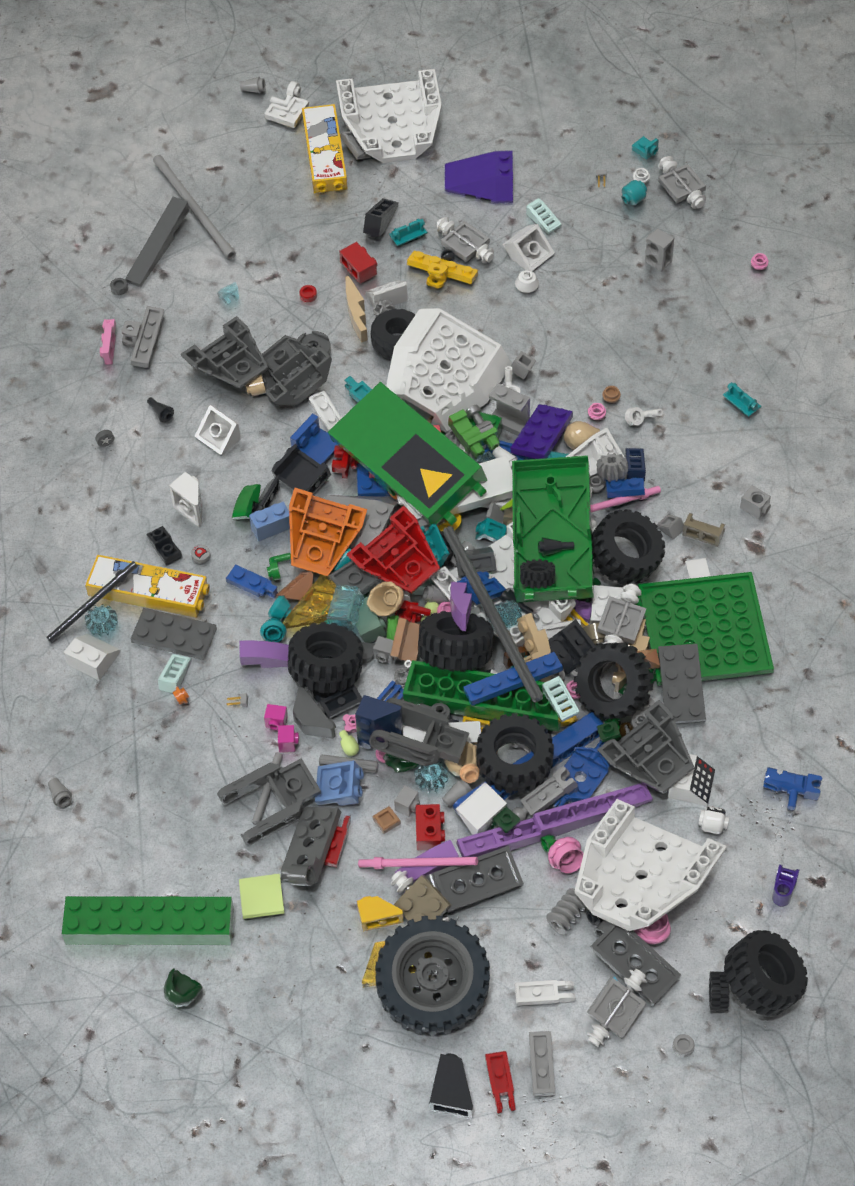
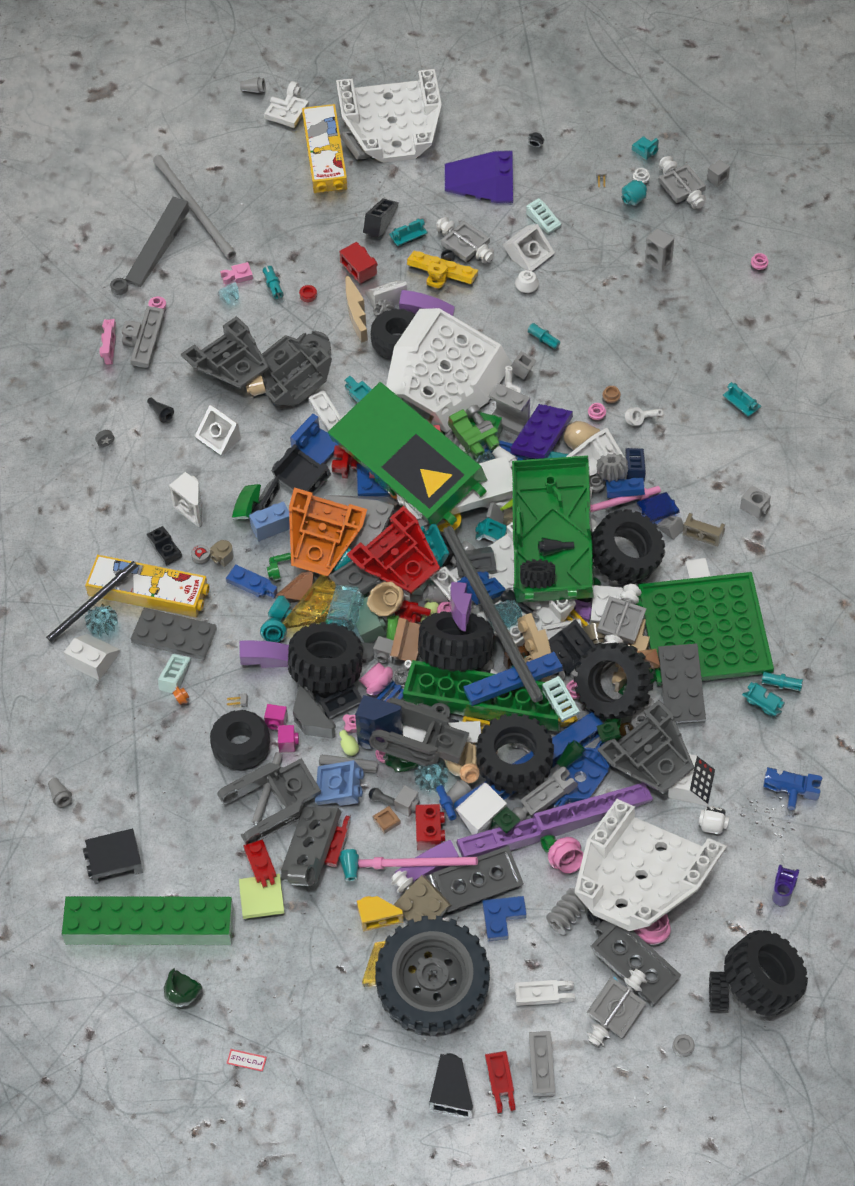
none -> black panel [83,828,143,884]
none -> bright pink plate [148,296,166,309]
none -> dark tan plate [210,540,234,567]
none -> black tyre [210,710,270,770]
none -> bright pink plate [220,262,253,284]
none -> white sticker [226,1049,267,1072]
none -> red hinge [243,839,277,888]
none -> teal pin [262,266,284,299]
none -> teal cone [339,849,359,881]
none -> bright pink piece [359,662,393,695]
none -> dark grey piece [368,787,395,806]
none -> medium lavender slope [399,290,455,316]
none -> blue bar [436,785,457,821]
none -> blue plate [483,896,526,942]
none -> teal axle [527,323,560,349]
none -> black plate [528,132,545,147]
none -> dark green cone [557,740,585,768]
none -> clear blue piece [637,492,680,522]
none -> light grey plate [707,160,730,187]
none -> teal hinge [742,682,785,716]
none -> teal pin [762,672,803,692]

